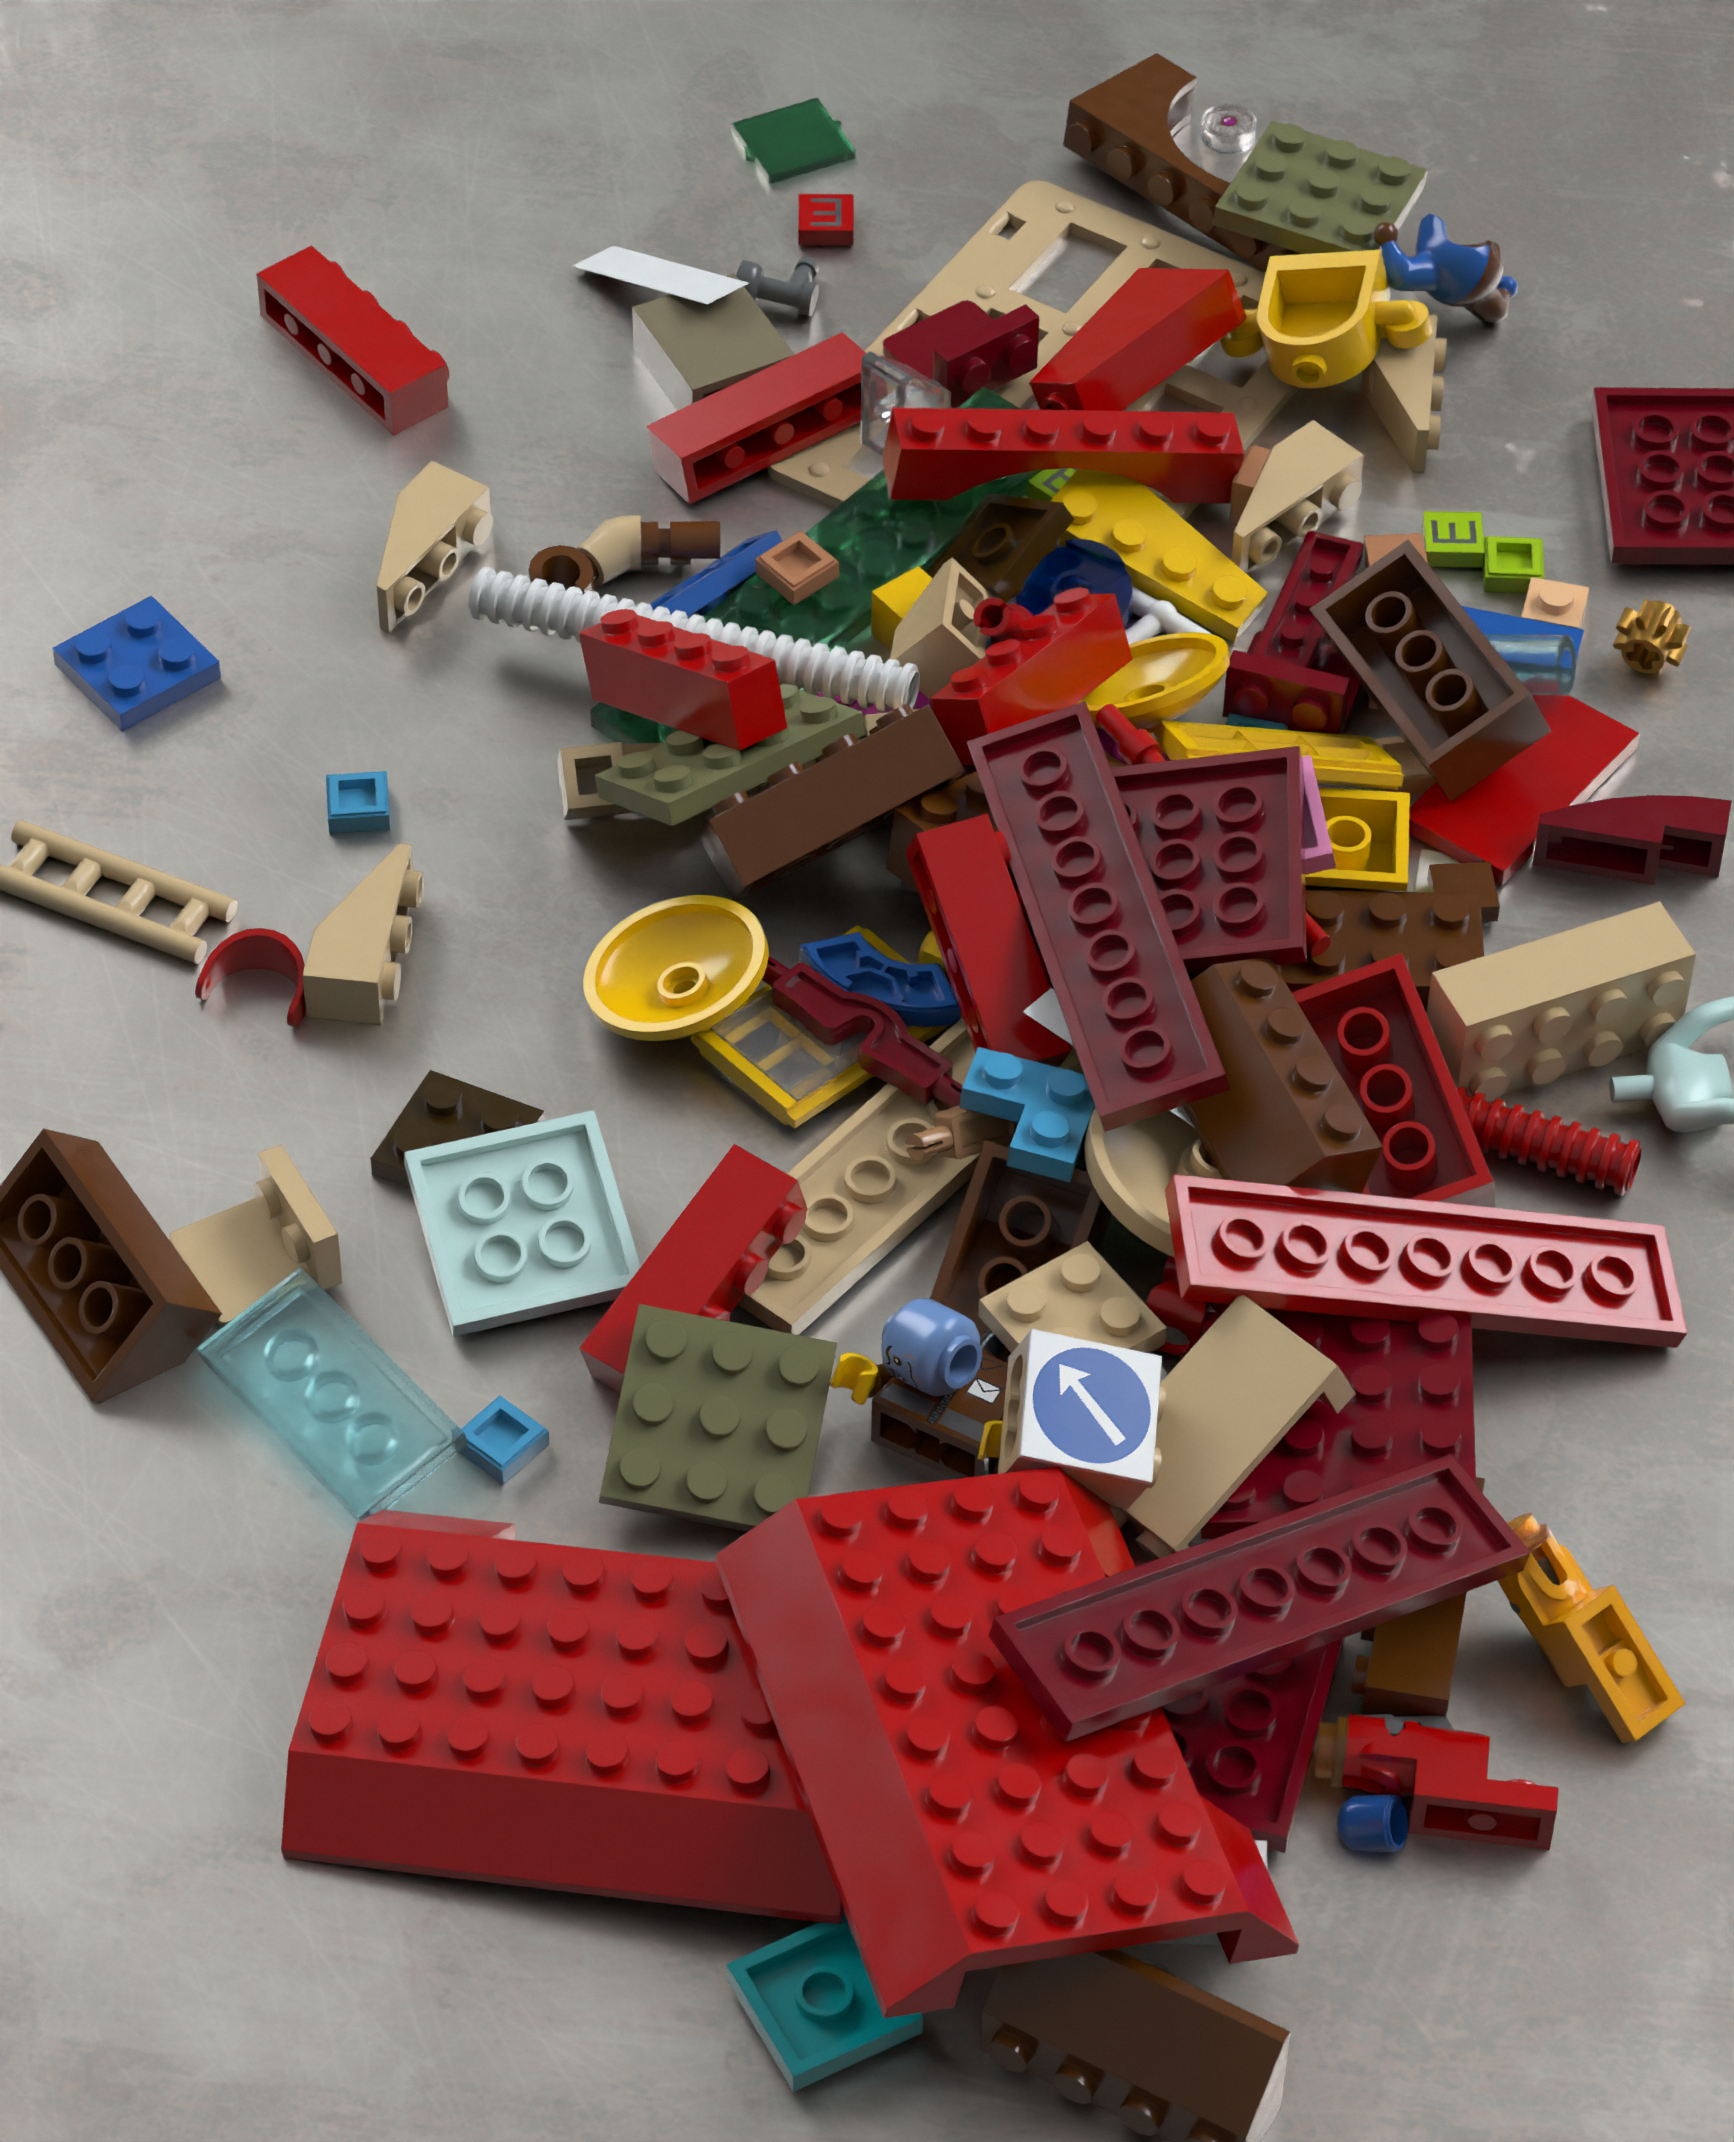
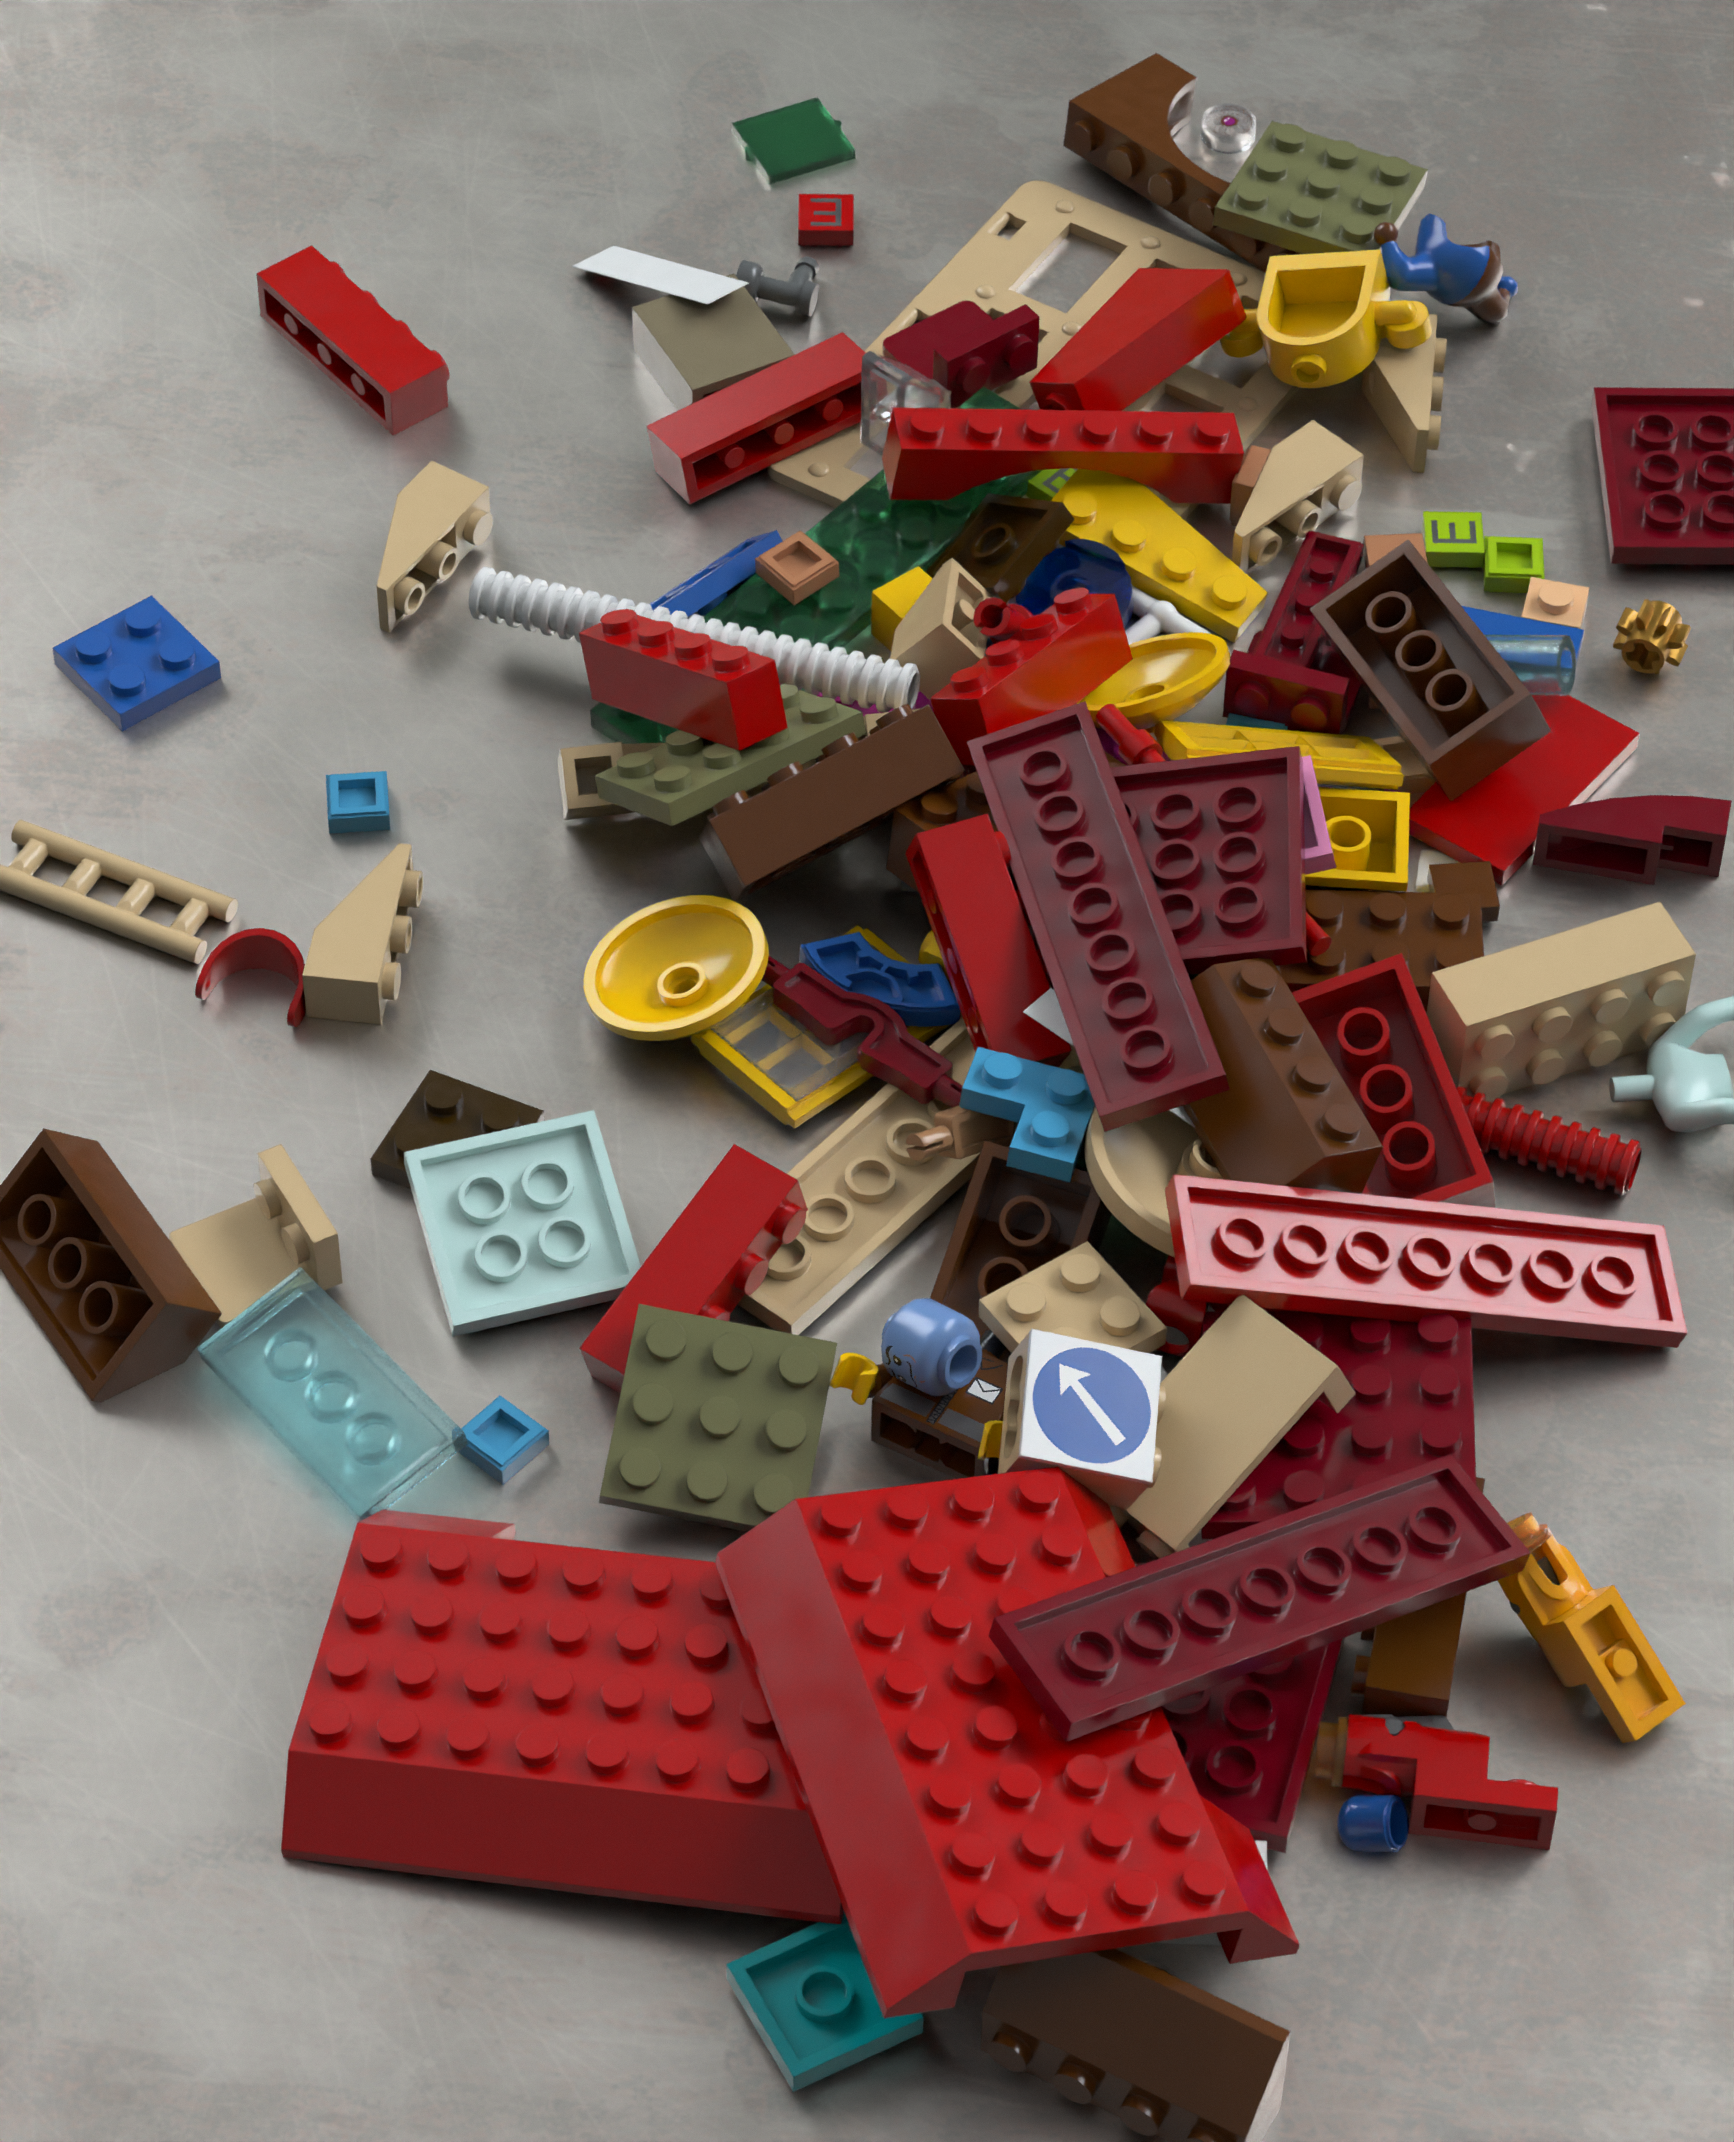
reddish brown piece [528,515,720,595] -> none

